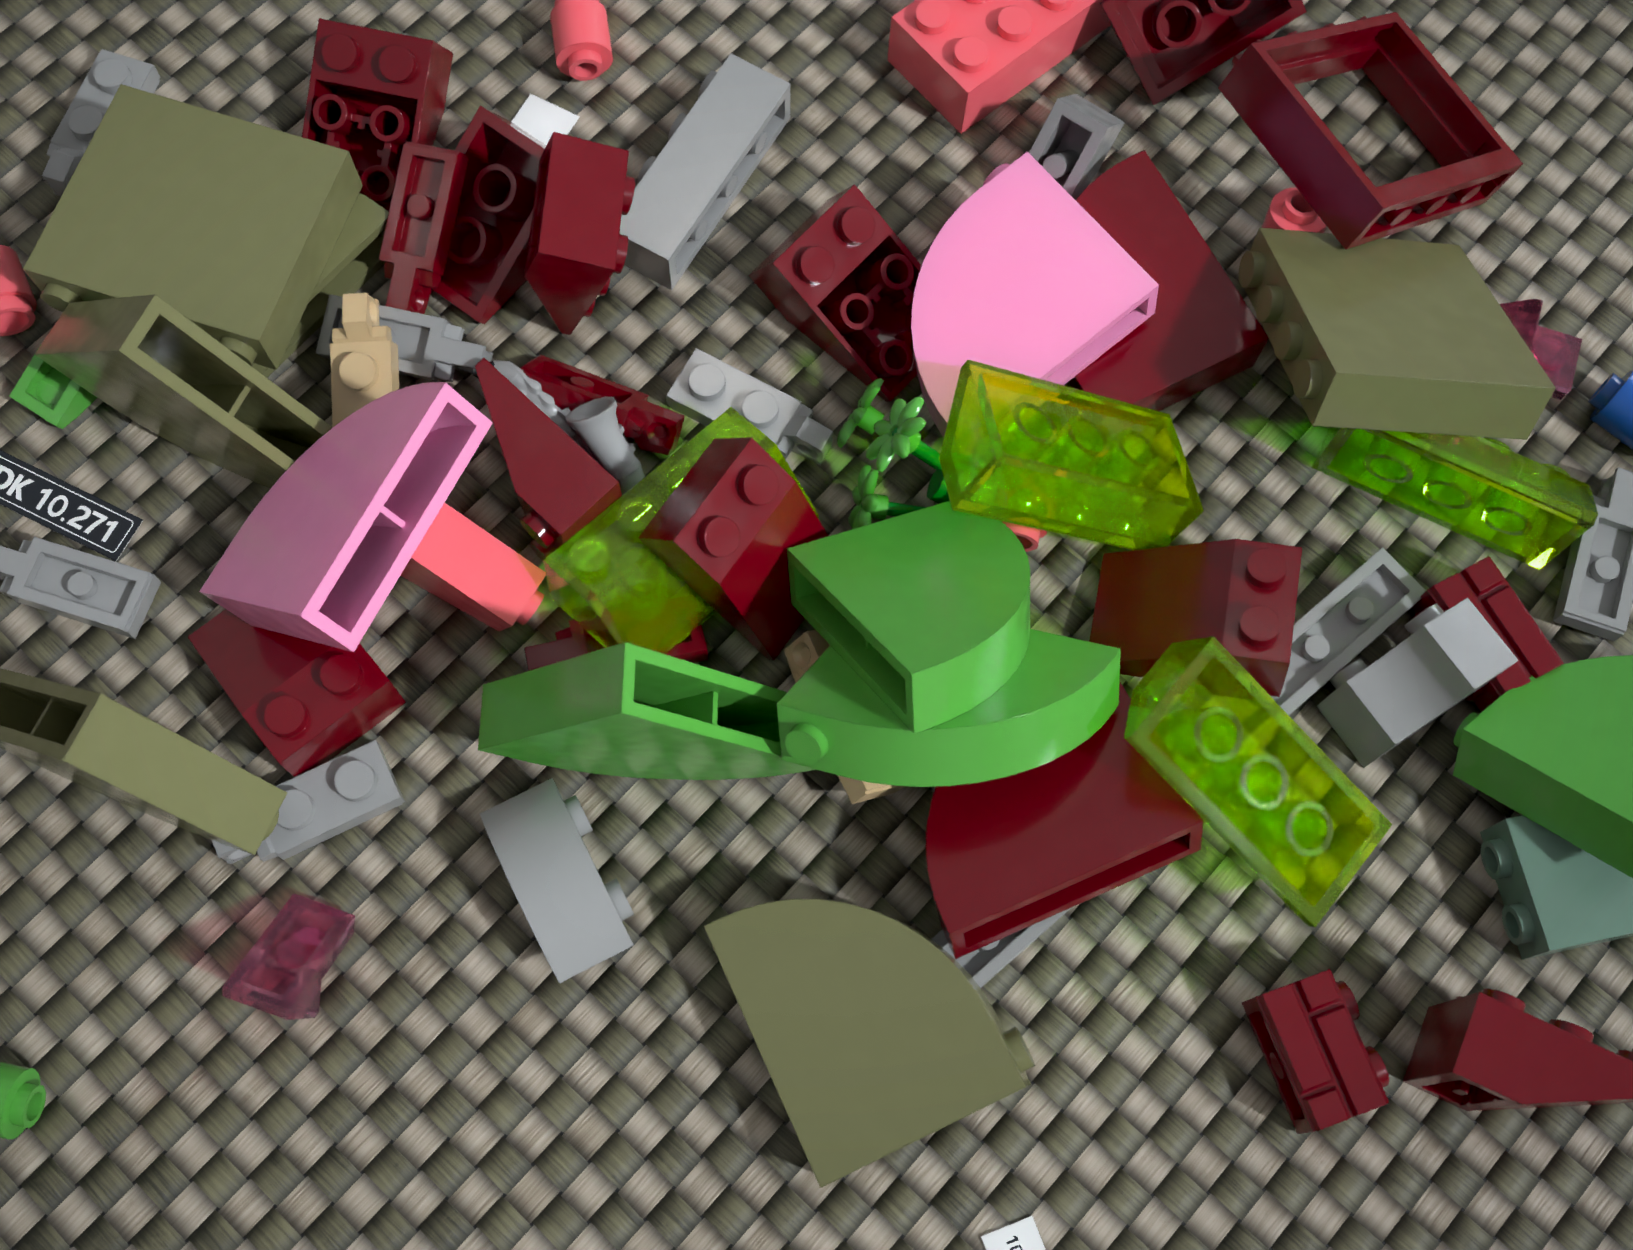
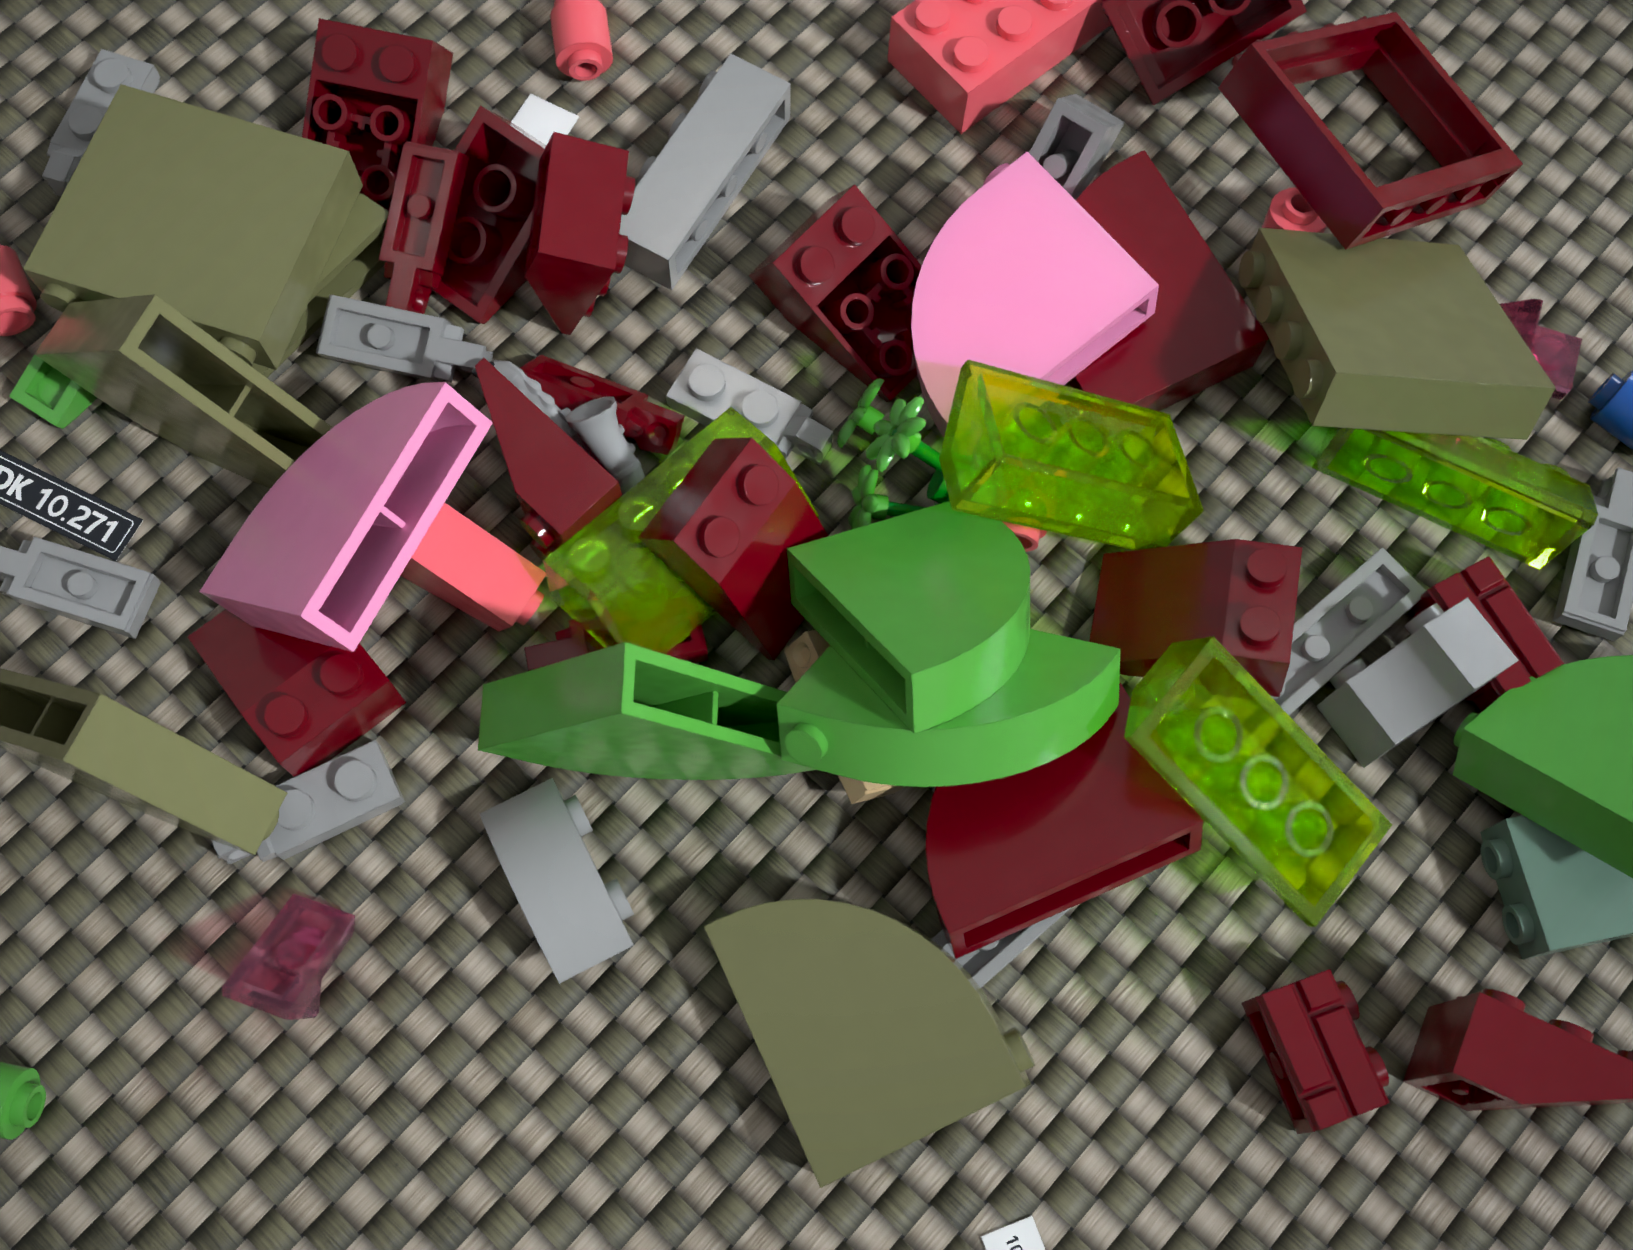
tan hinge [330,293,399,427] -> none

